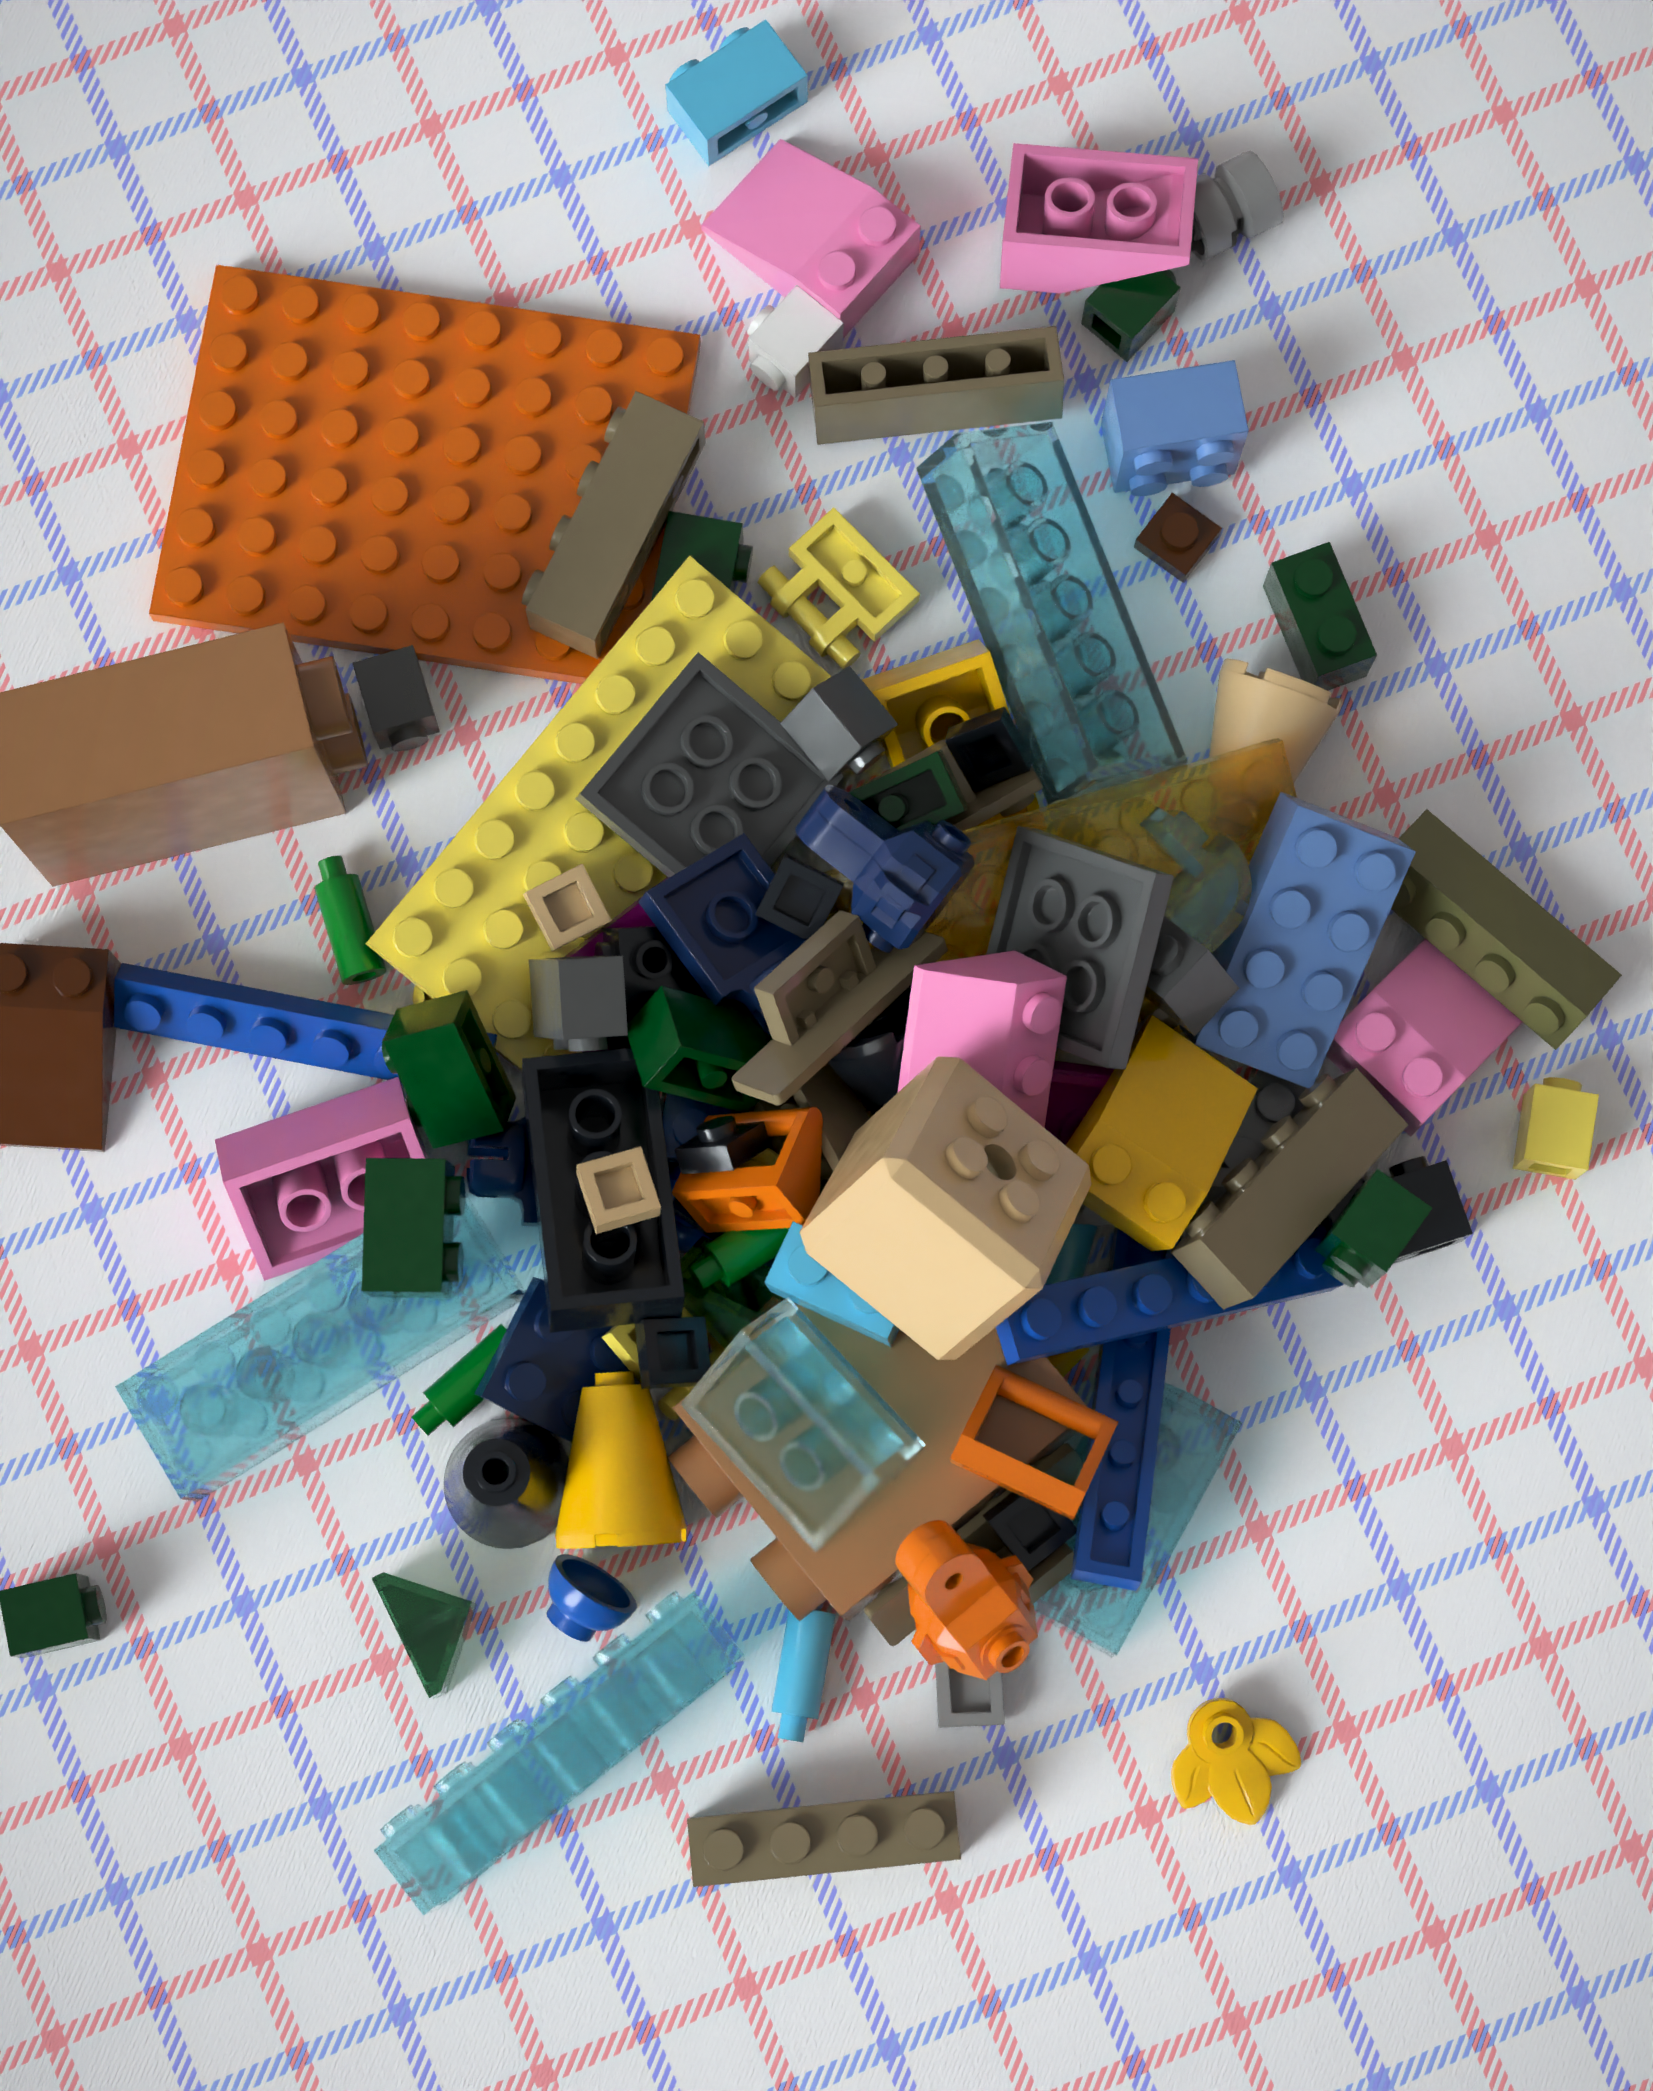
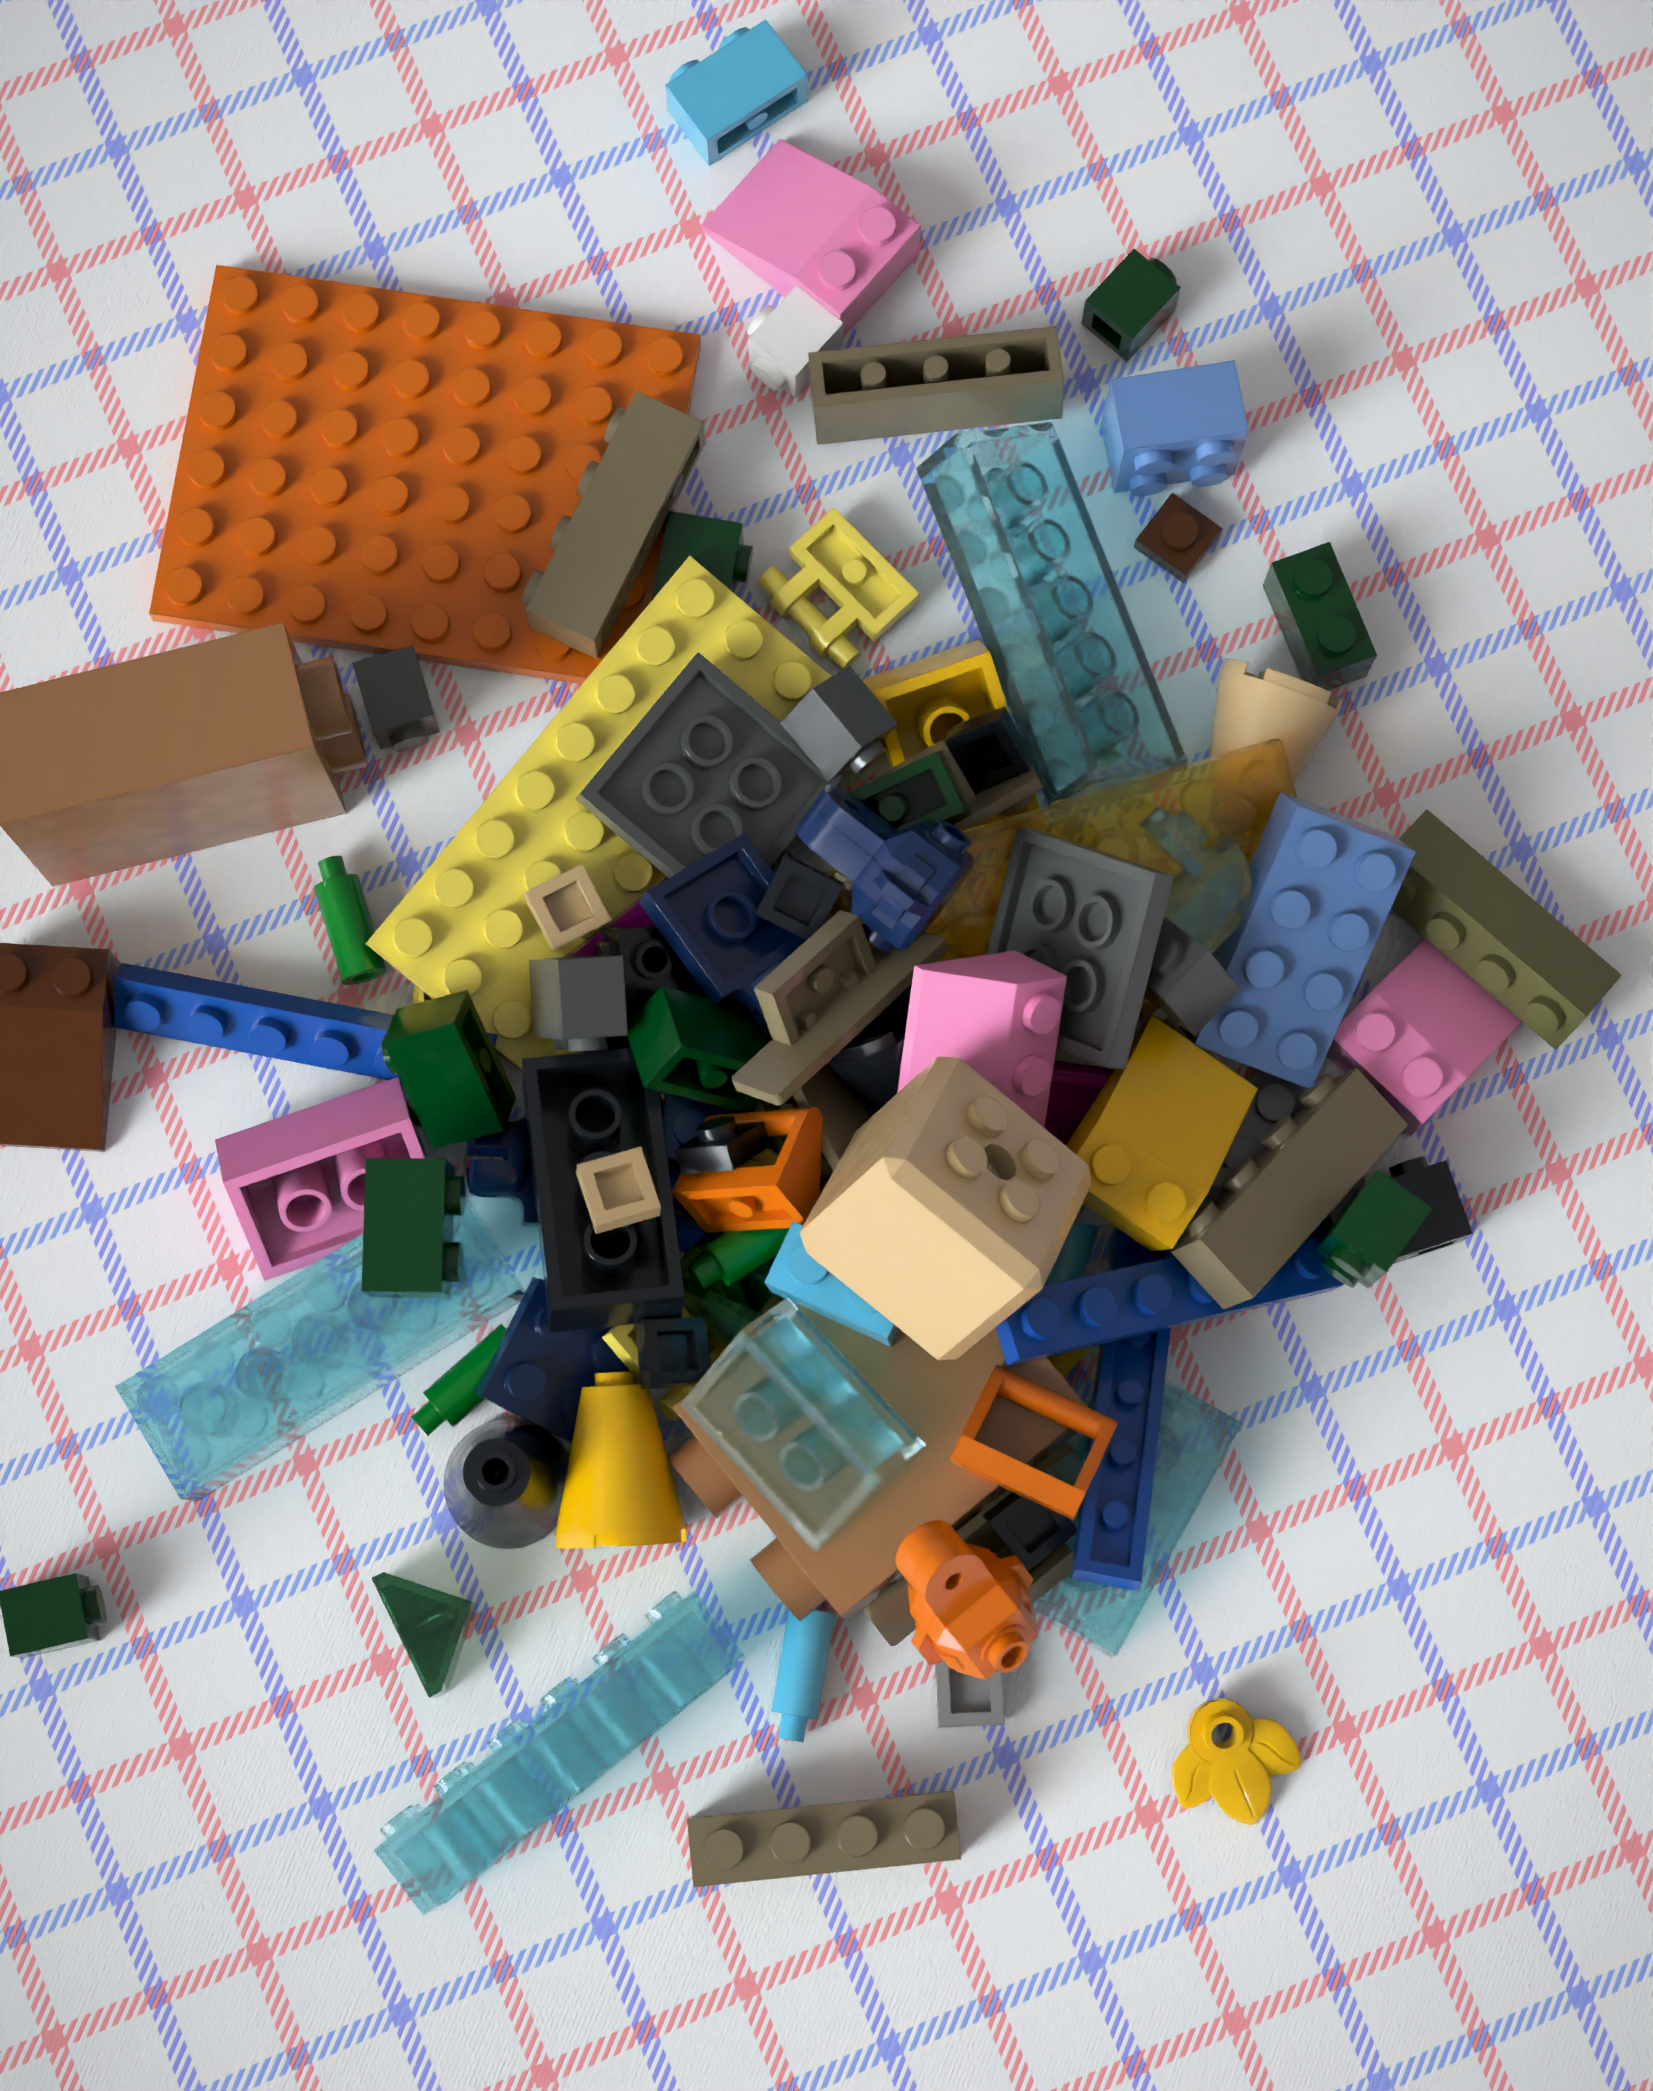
blue piece [546,1554,637,1642] -> none
bright pink slope [1000,143,1198,294] -> none
light grey wheel [1191,151,1284,261] -> none
light yellow brick [1512,1077,1599,1180] -> none

